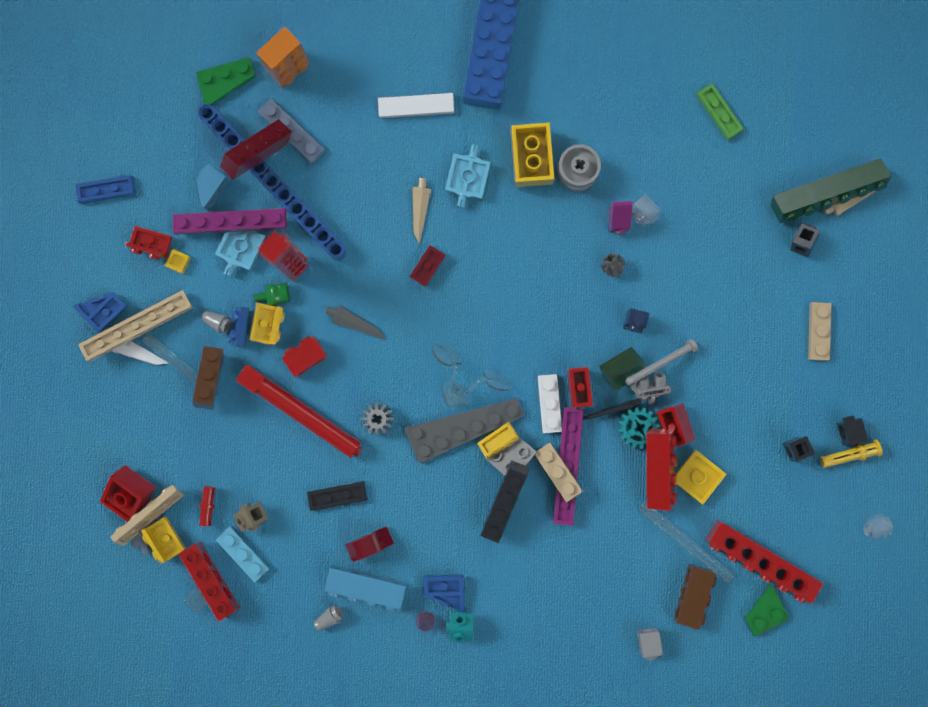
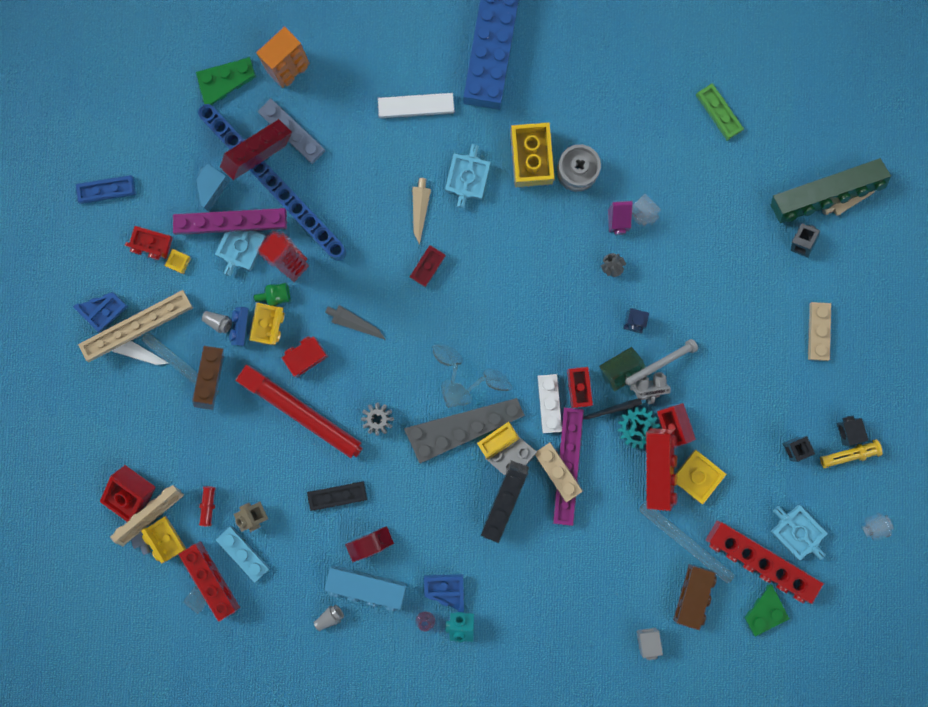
none -> medium azure plate [771,505,828,561]

